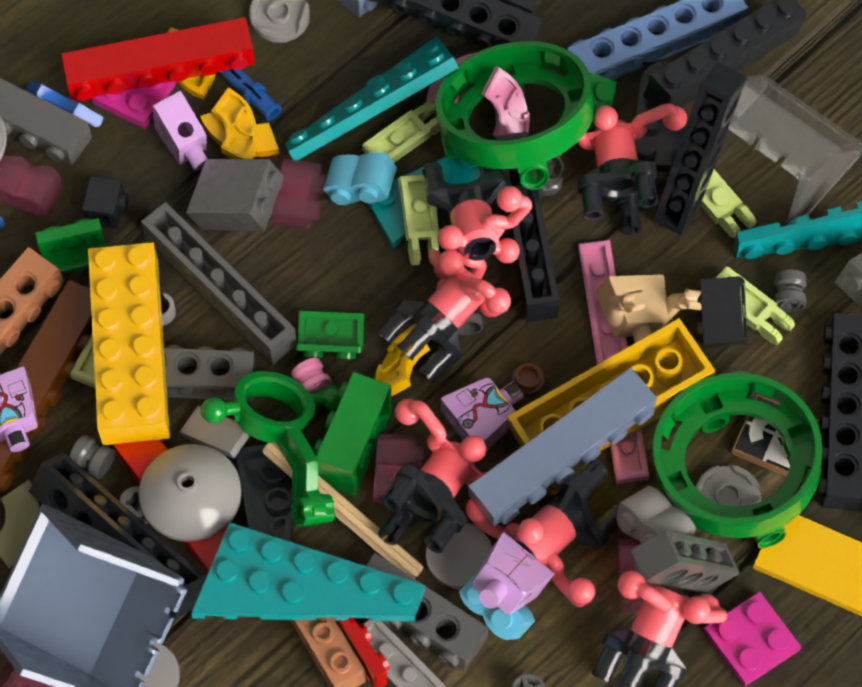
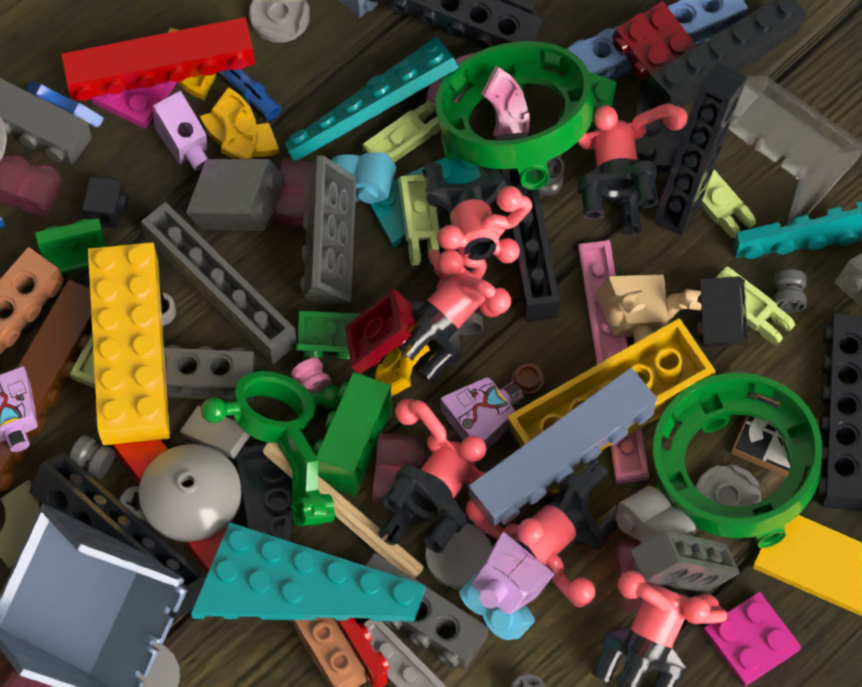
none -> dark grey slope [300,156,356,304]
none -> dark red plate [345,289,415,374]
none -> dark red plate [611,1,697,84]

